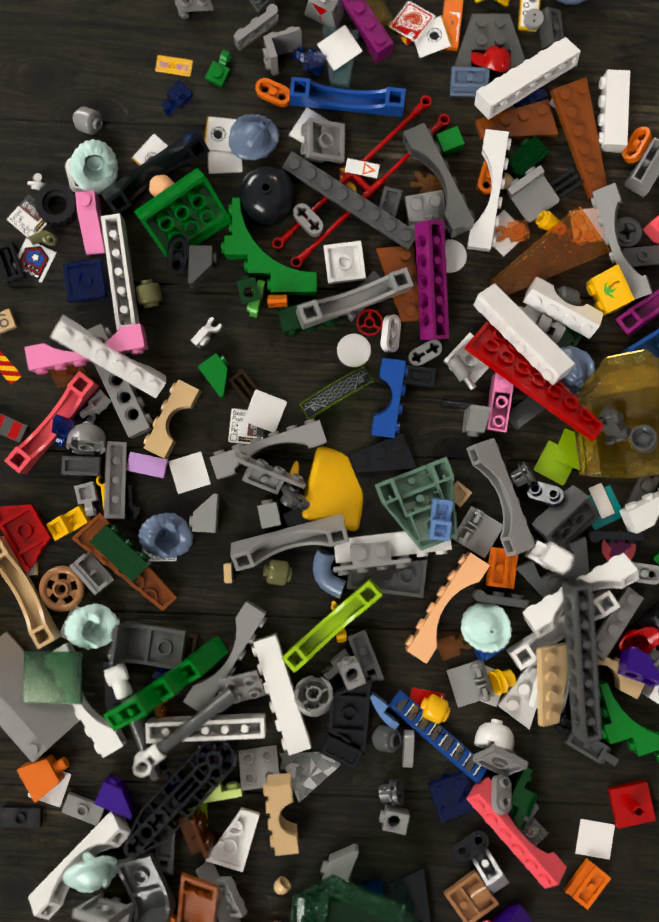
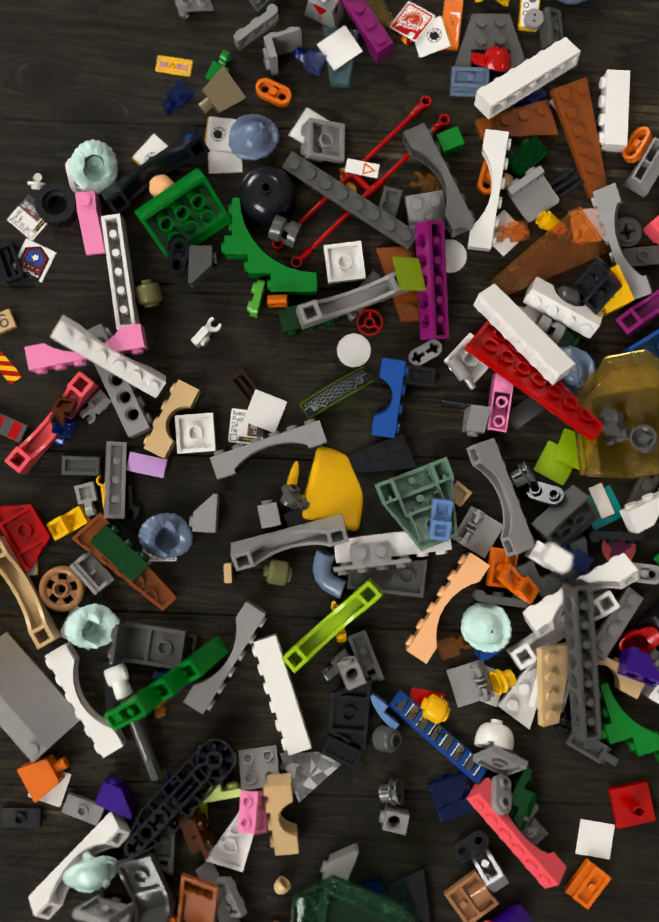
clear green piece [23,651,83,704] -> none
olive arm [28,230,58,246] -> none
clear orange plate [48,365,86,389] -> none
clear blue plate [62,259,107,303] -> none
light grey cylinder [66,421,106,456] -> none
light grey head [73,106,103,135] -> none
dark grey piece [133,686,238,777] -> none
white brick [145,713,266,743] -> none
white sticker [168,452,211,494] -> none
green slope [198,353,229,400] -> none
light grey hinge [218,670,266,704] -> none
light grey bracket [233,451,306,495] -> none
dark green bracket [236,275,261,304] -> none
blue arch [289,77,406,117] -> none
light grey beam [293,203,323,237] -> none
light grey cylinder [294,676,333,717] -> none
white plate [380,314,401,353] -> none
light grey beam [402,730,414,768] -> none
none -> reddish brown plate [49,397,78,426]
none -> white plate [175,413,216,454]
none -> dark tan torso [198,66,246,113]
none -> bright pink bracket [237,790,268,835]
none -> dark grey wheel [268,215,302,248]
none -> lime sticker [392,256,426,291]
none -> orange slope [497,563,540,604]
none -> clear blue plate [560,543,594,575]
none -> black slope [572,257,623,314]

